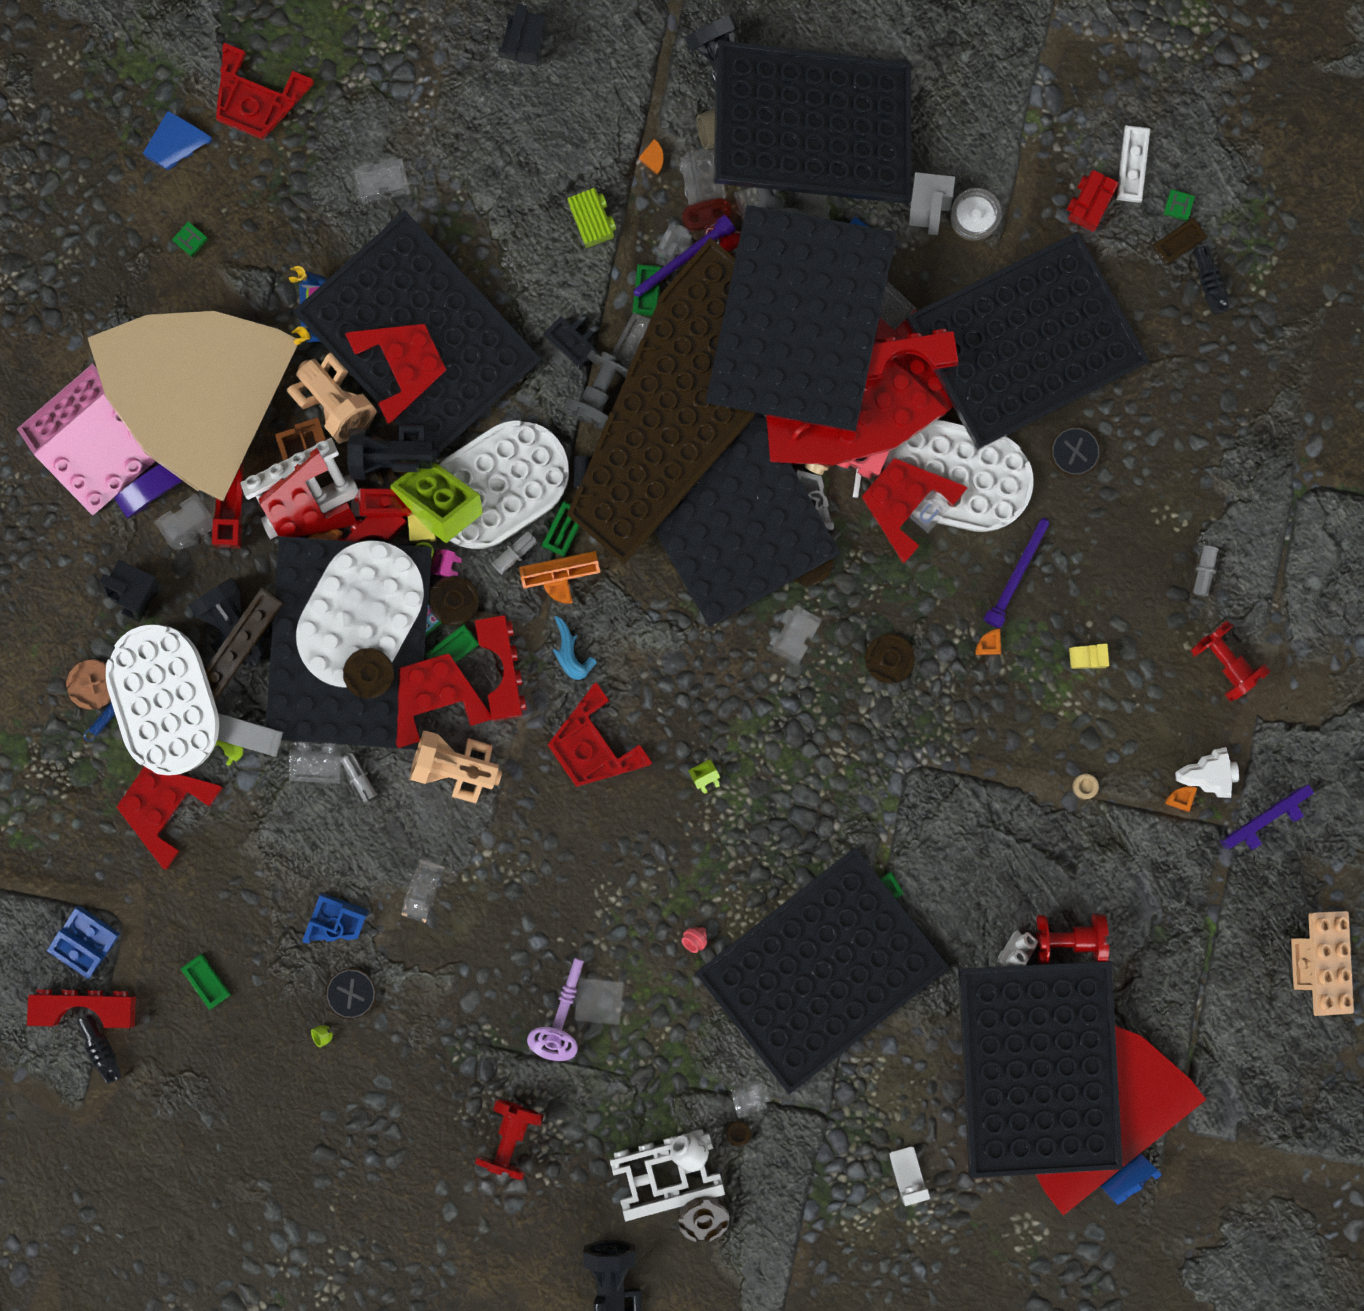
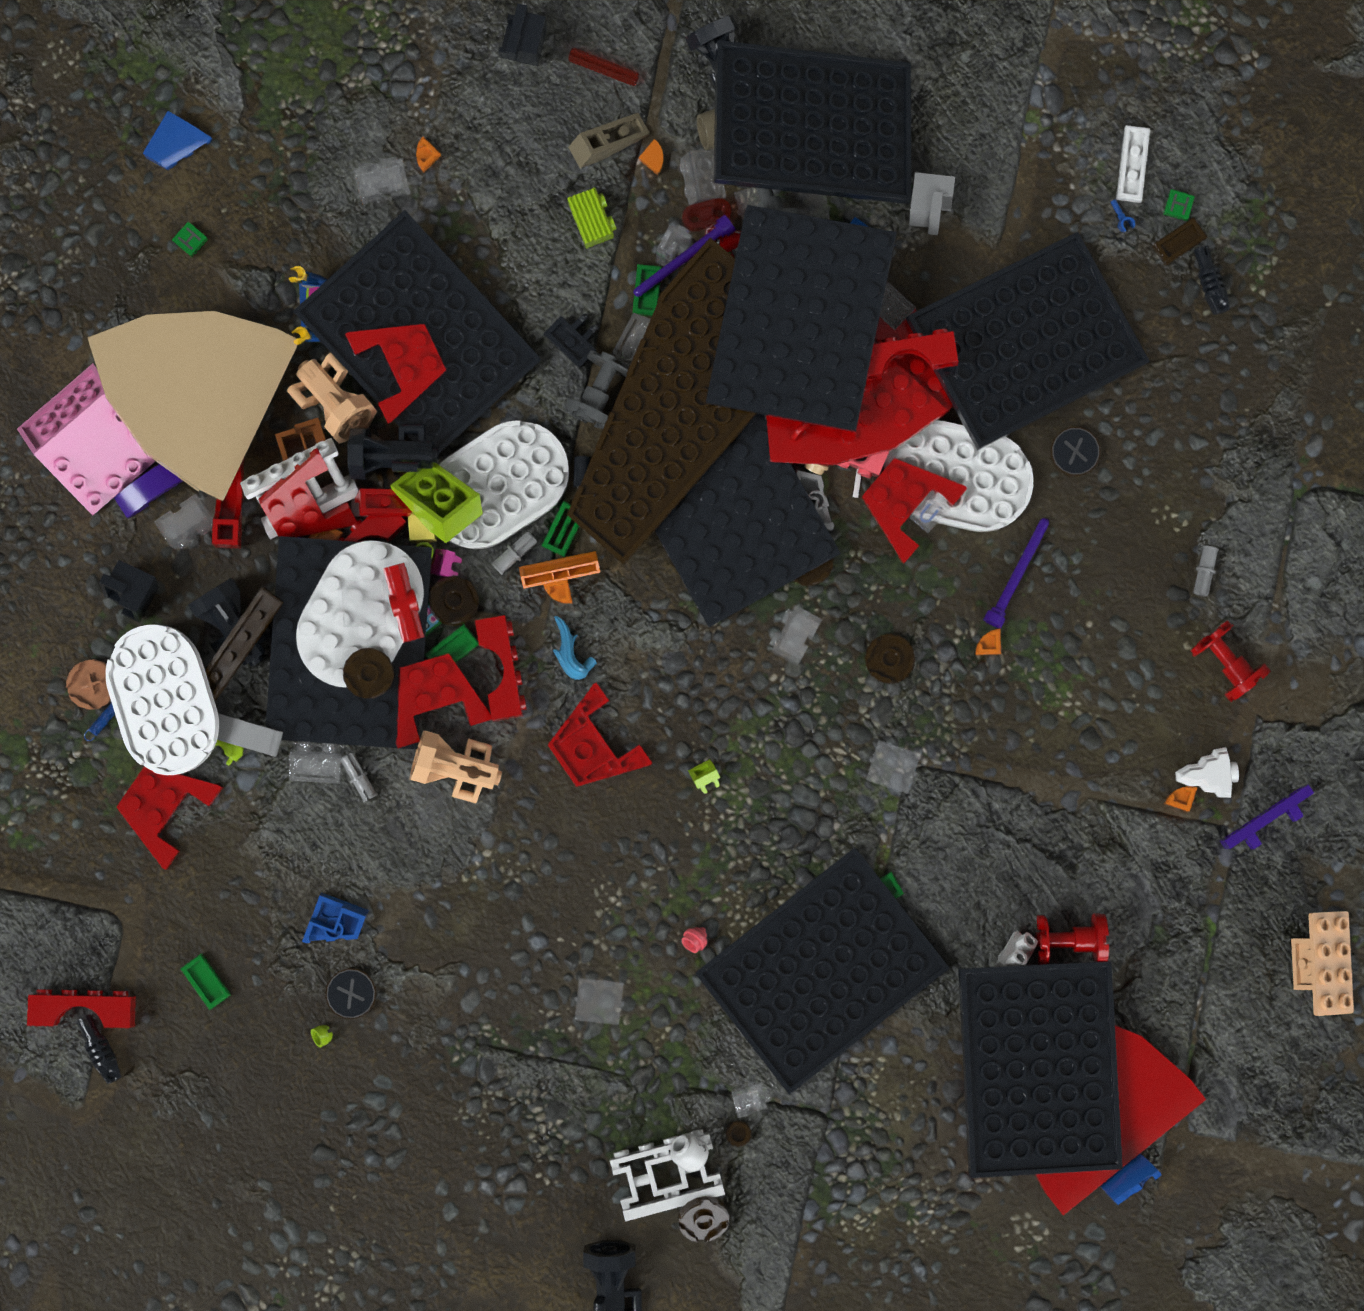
blue slope [47,906,121,979] -> none
red wing [216,43,314,140] -> none
clear arch [401,859,444,923] -> none
red piece [475,1099,544,1180] -> none
lavender dish [527,958,584,1061] -> none
white bracket [889,1146,930,1206] -> none
clear piece [950,188,1002,241] -> none
red brick [1066,170,1119,232] -> none
light yellow leg [1069,644,1109,669] -> none
tan tile [1072,774,1099,799] -> none
none -> red piece [383,563,425,643]
none -> orange tile [416,137,441,173]
none -> clear red axle [568,48,639,86]
none -> dark tan slope [568,113,650,168]
none -> clear piece [866,740,920,794]
none -> blue hand [1110,199,1135,232]

